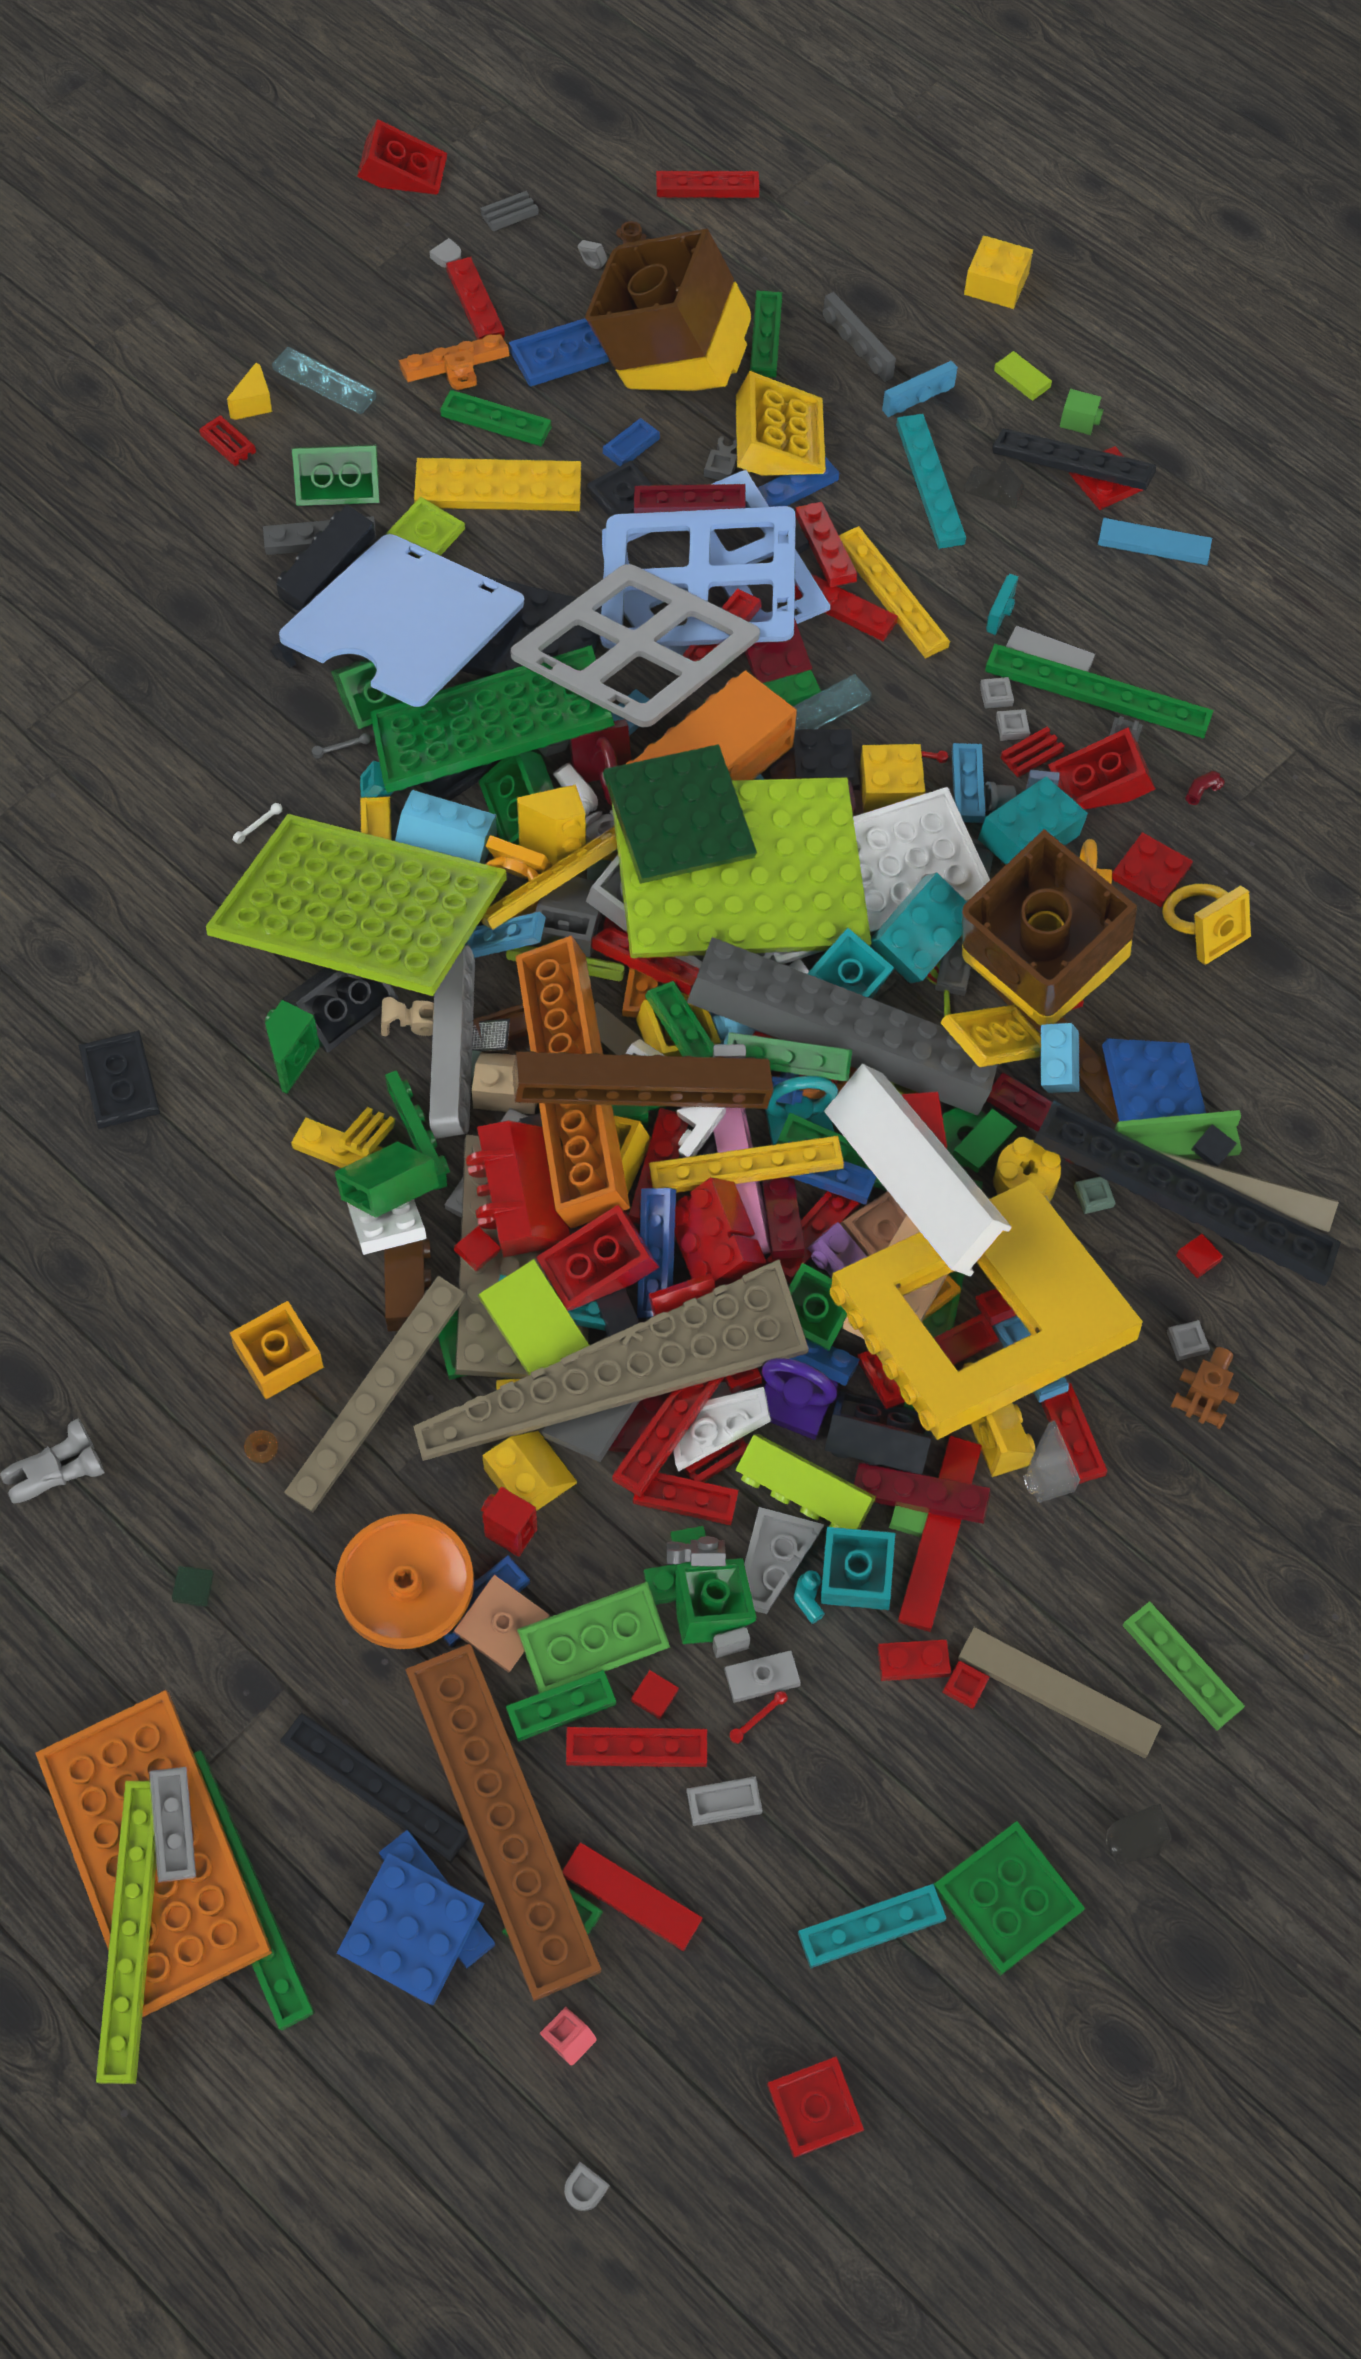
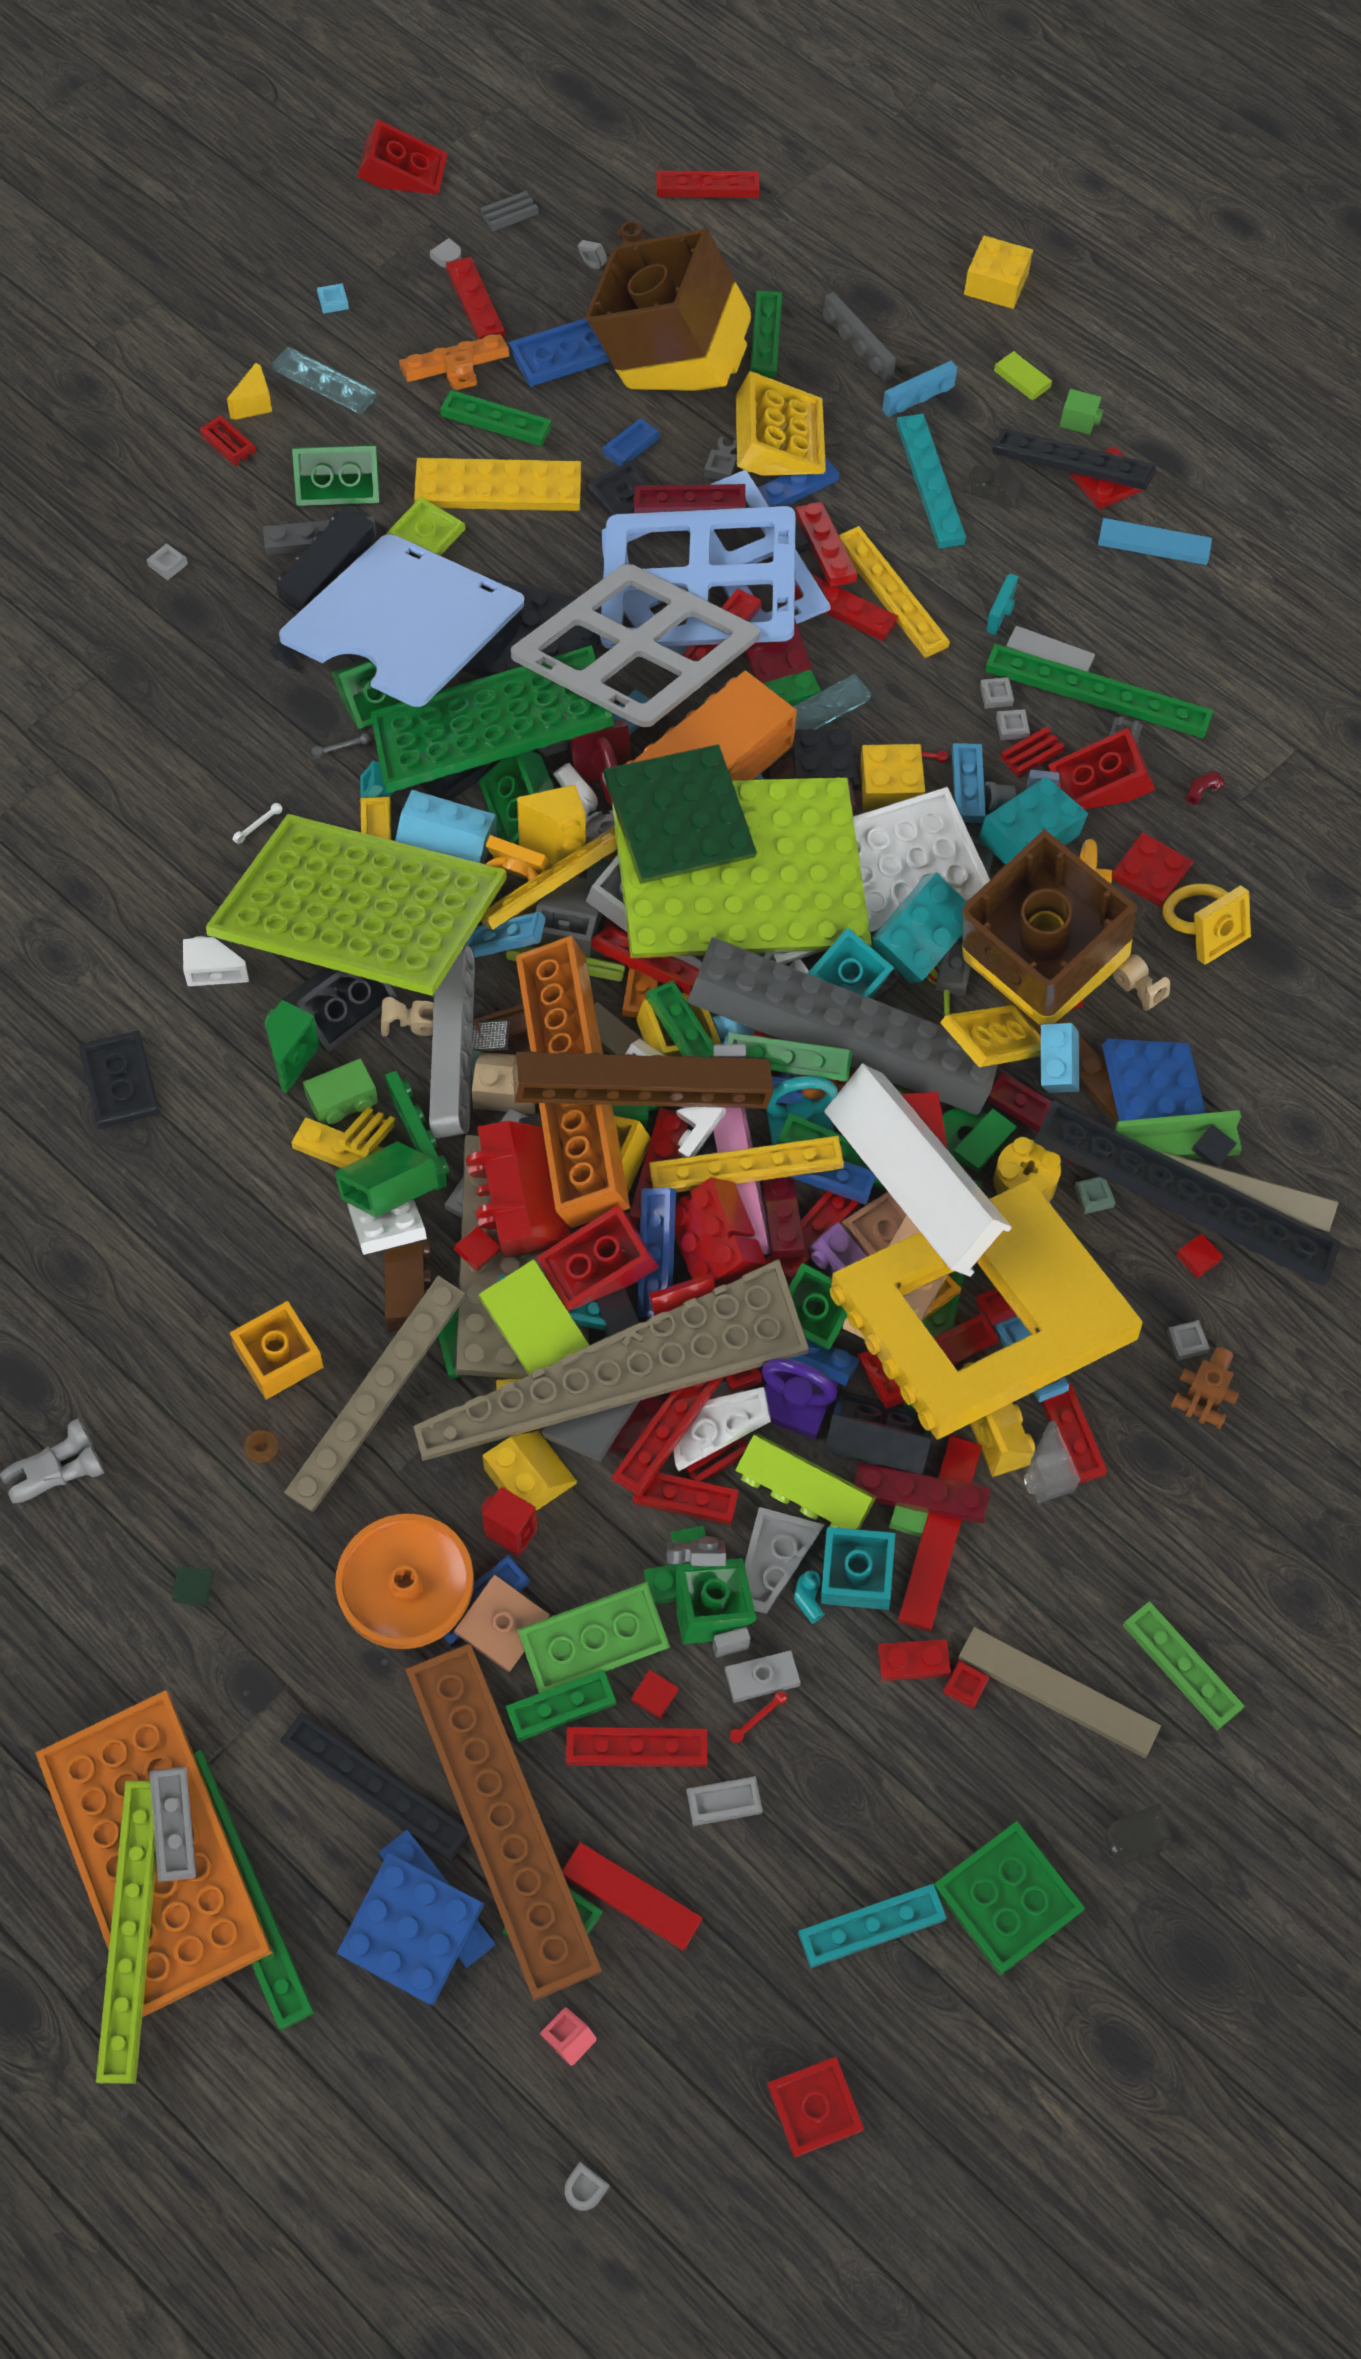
none -> light grey tile [147,543,188,580]
none -> white slope [183,936,249,986]
none -> bright green brick [303,1058,378,1125]
none -> medium azure tile [317,283,349,314]
none -> tan leg [1112,954,1170,1011]

